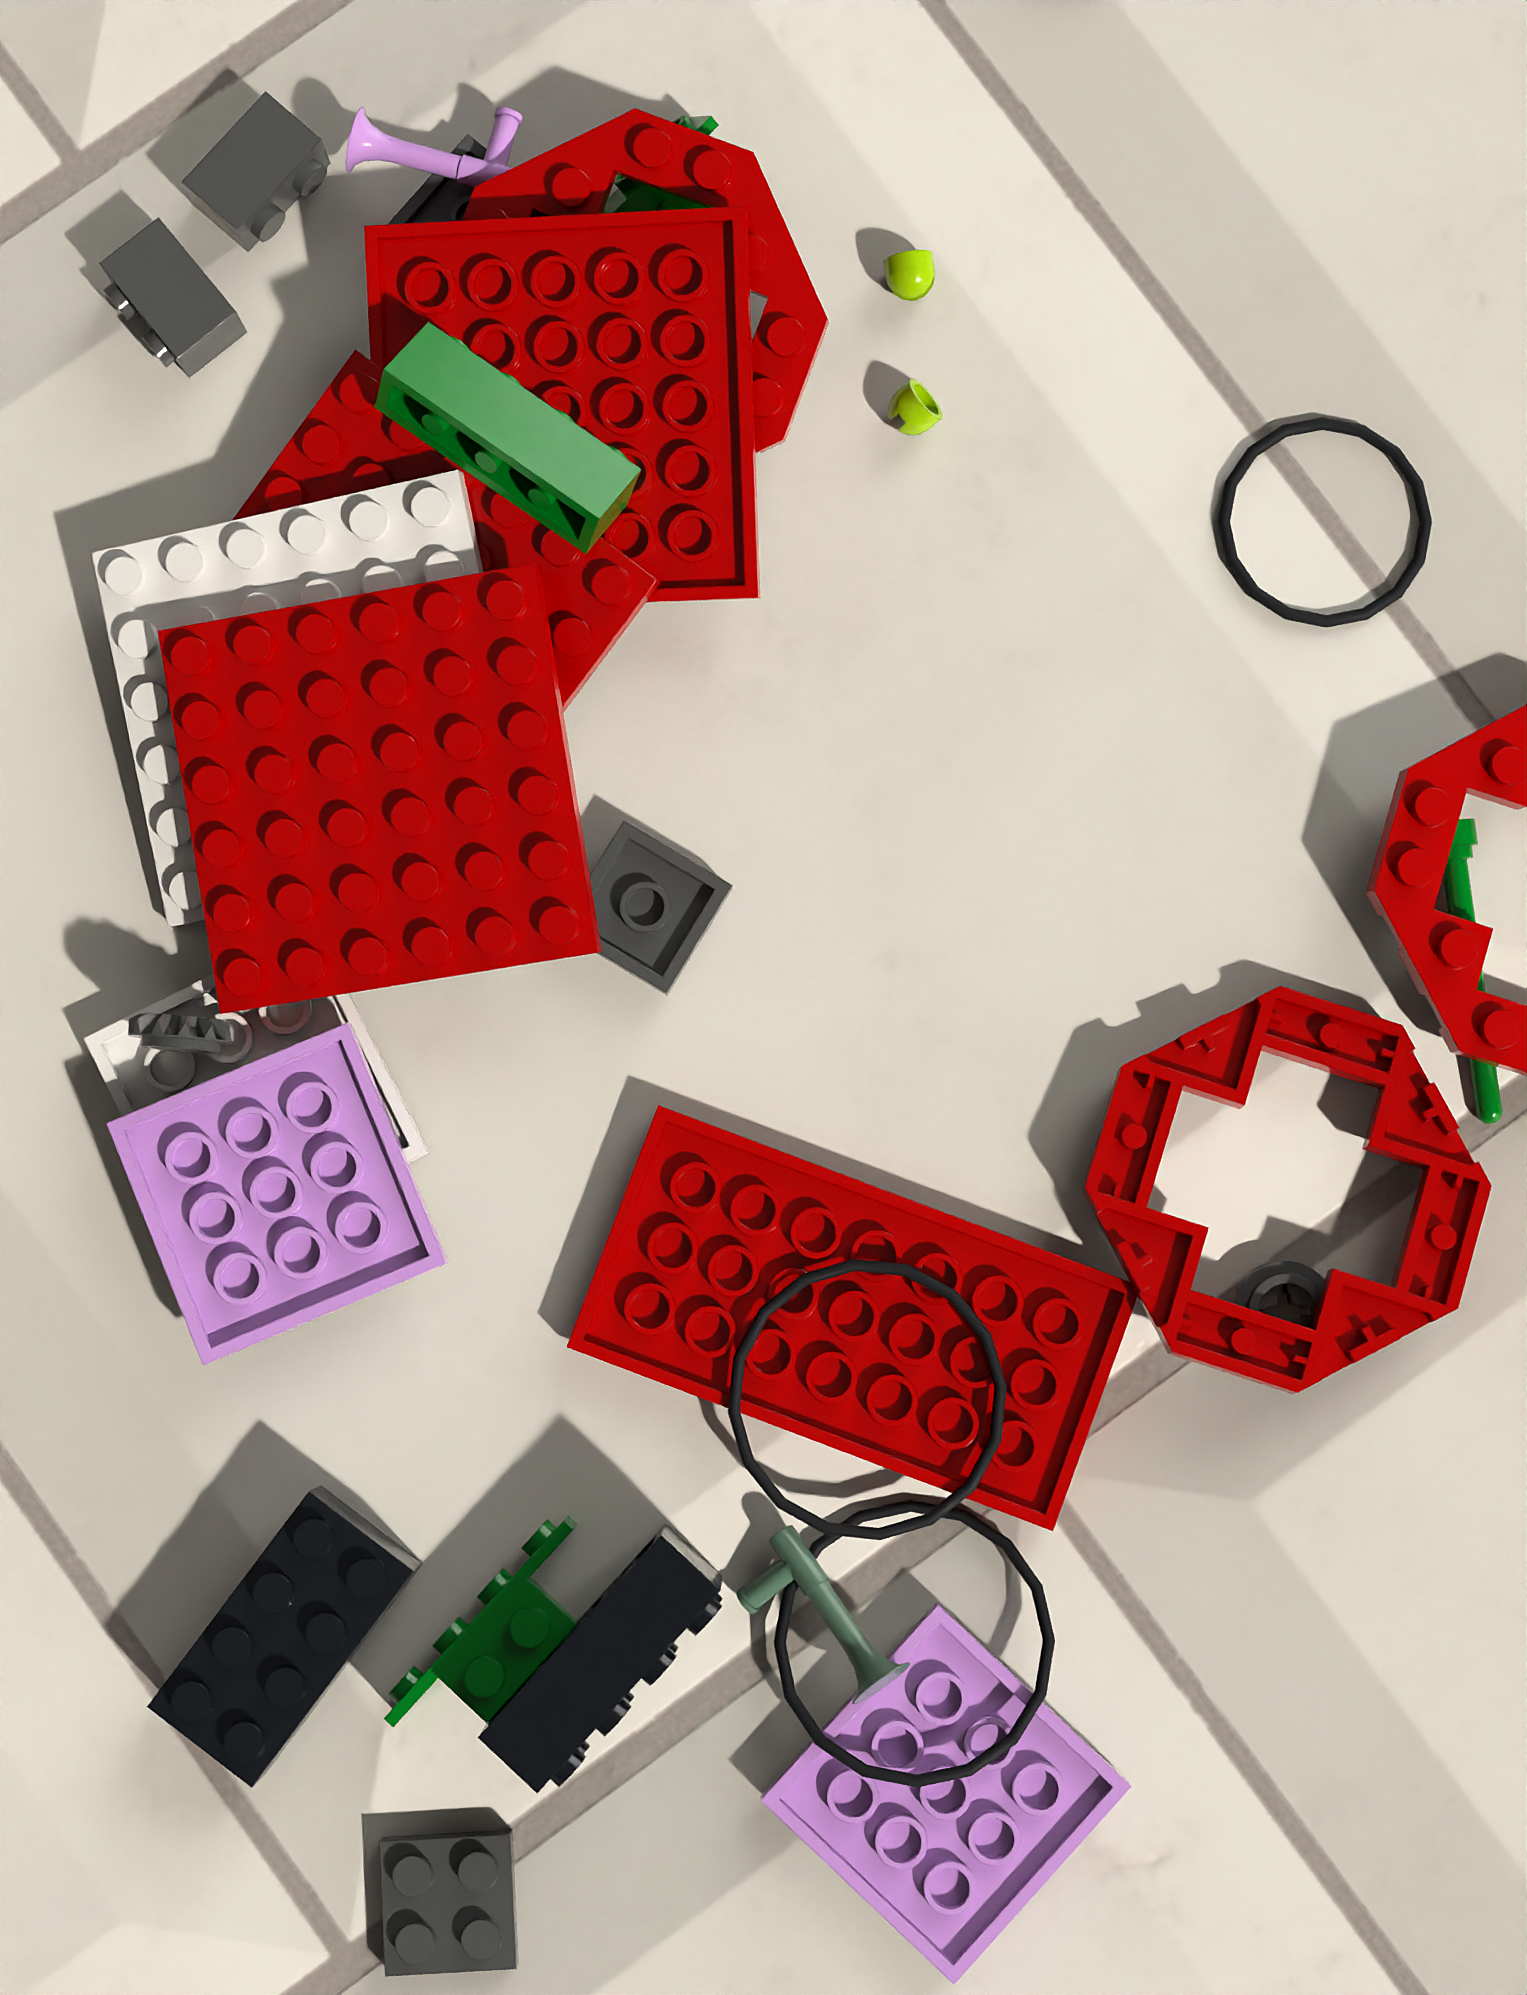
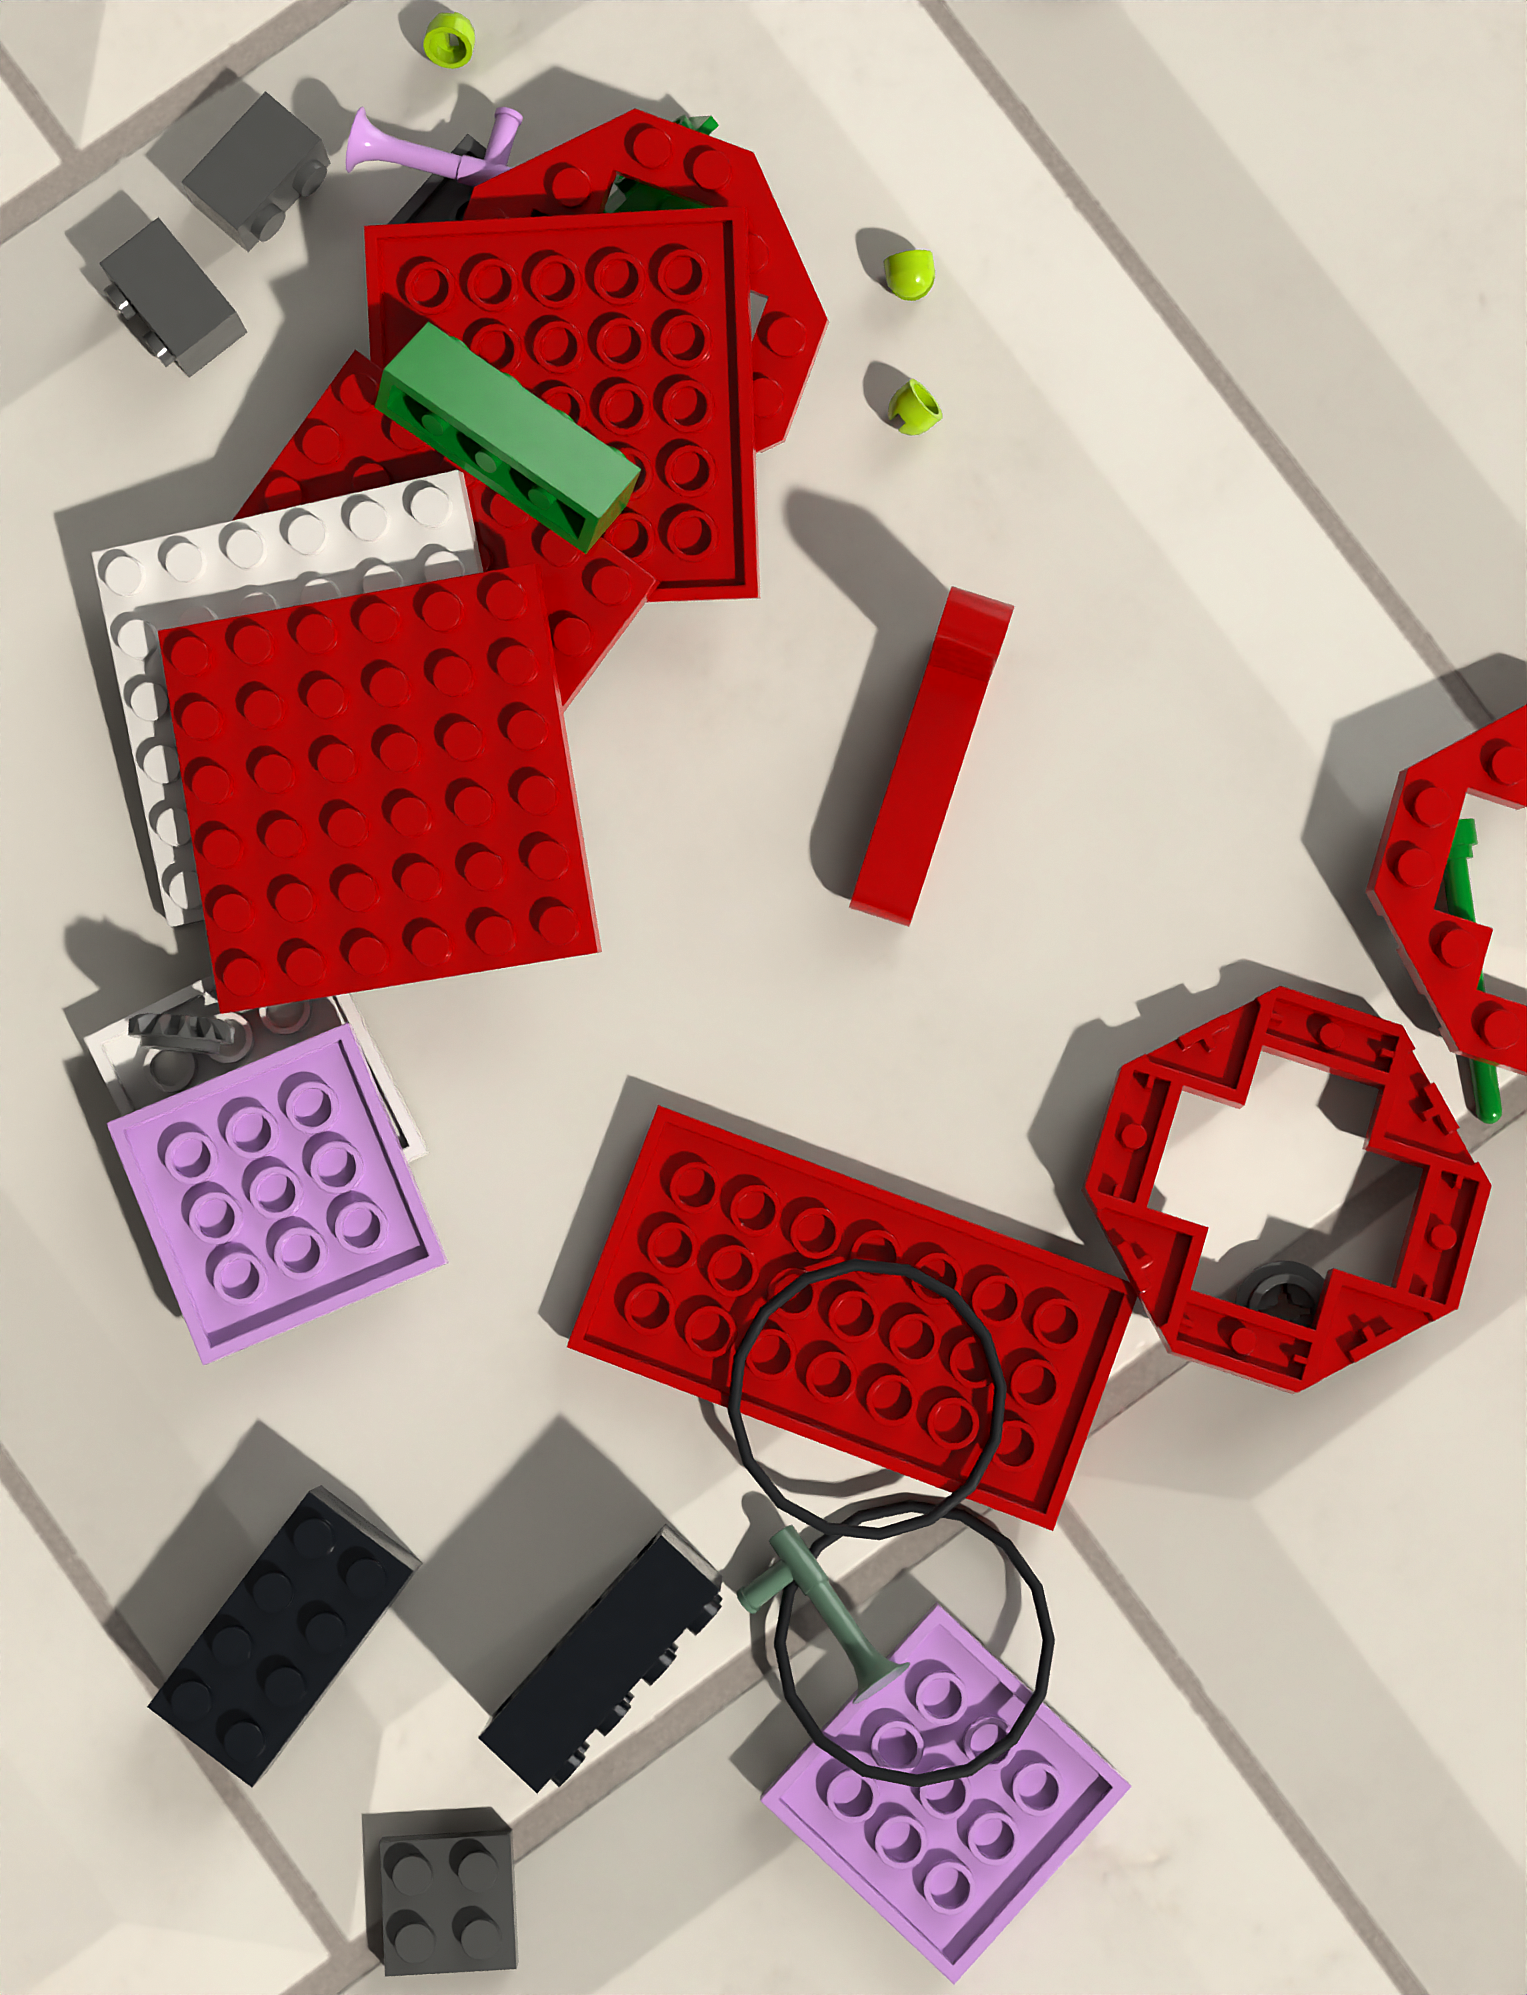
green bracket [384,1516,578,1727] -> none
dark grey plate [590,820,733,996] -> none
black piece [1217,417,1432,628] -> none
none -> lime hinge [423,12,475,69]
none -> red beam [849,586,1015,927]

